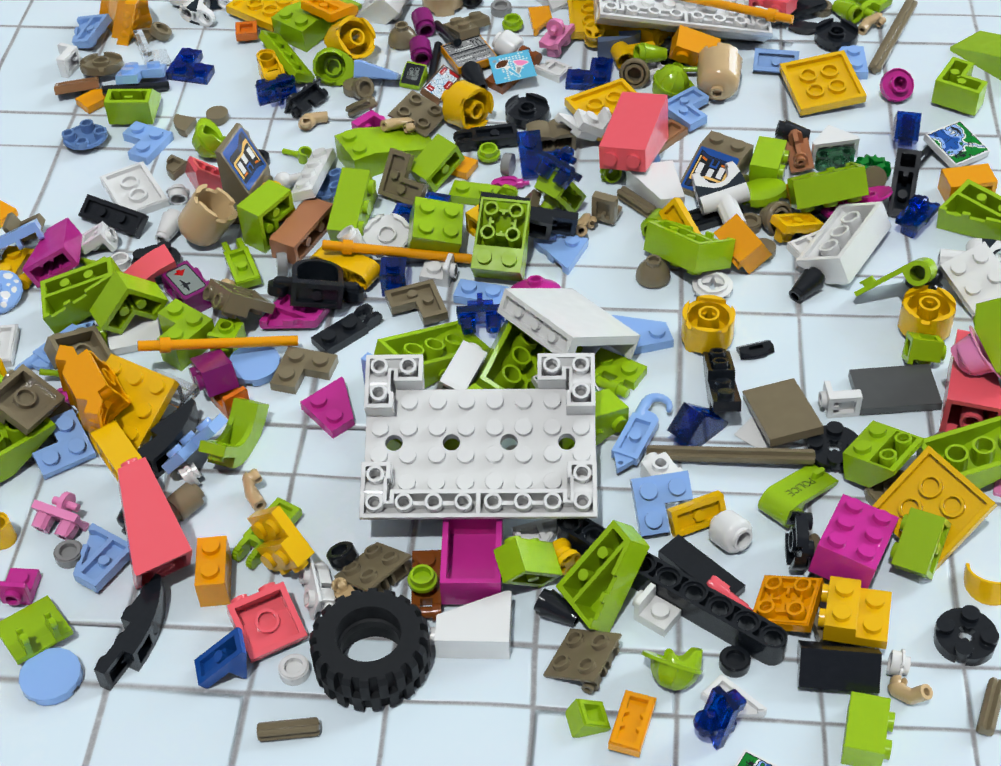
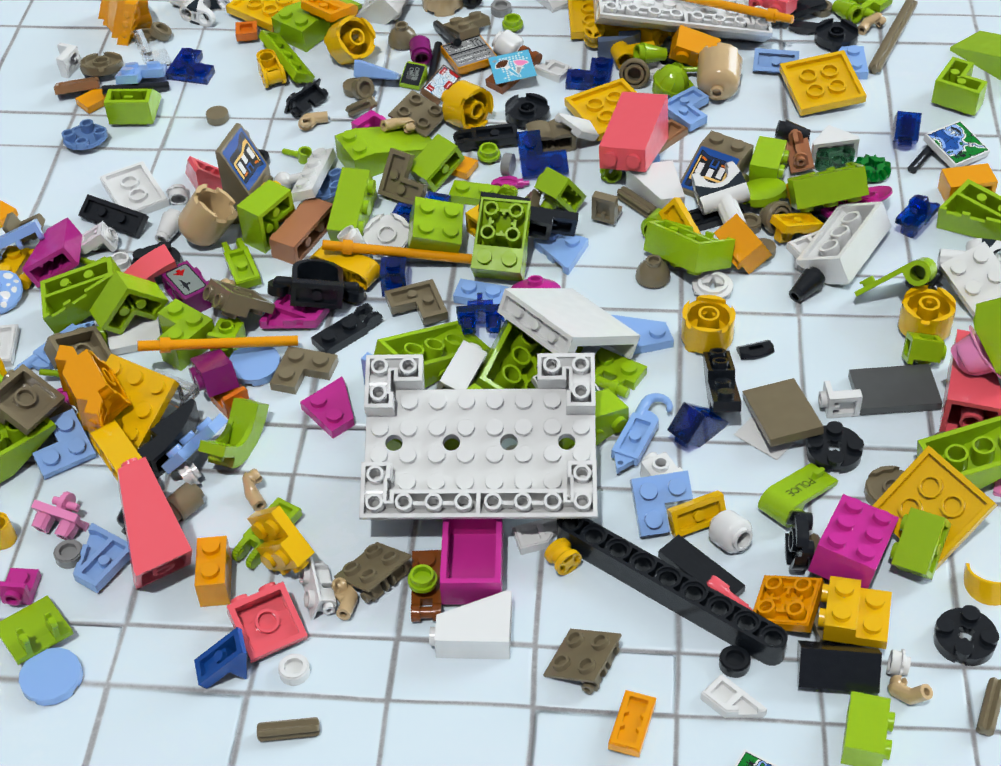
light blue wing [72,14,112,49] -> none
black slope [94,574,166,691] -> none
light blue plate [122,121,174,165] -> none
dark tan tile [166,154,187,181] -> none
dark tan tile [173,114,197,137] -> none
lime piece [192,118,226,159] -> none
clear blue hips [255,73,297,106] -> none
light grey tile [276,252,288,277] -> none
black tyre [309,588,431,711] -> none
lime piece [313,47,354,86] -> none
black tile [326,541,357,568] -> none
magenta brick [411,7,436,38] -> none
white bracket [419,253,458,288] -> none
black cone [461,61,488,89] -> none
lime brick [493,536,563,587] -> none
light orange tile [528,5,552,36] -> none
black cone [534,588,579,627] -> none
clear blue hips [535,146,583,190] -> none
bright pink hips [539,18,575,58] -> none
lime wedge [556,520,650,632] -> none
lime slope [565,699,611,738] -> none
white bracket [573,106,612,138] -> none
tan arm [575,213,597,237] -> none
white bracket [632,583,681,637] -> none
lime piece [641,647,703,691] -> none
dark tan axle [646,445,816,465] -> none
clear blue hips [693,685,747,750] -> none
lime slope [842,420,924,488] -> none
dark tan tile [866,166,887,188] -> none
dark pink plate [880,68,914,102] -> none
black slope [887,148,922,220] -> none

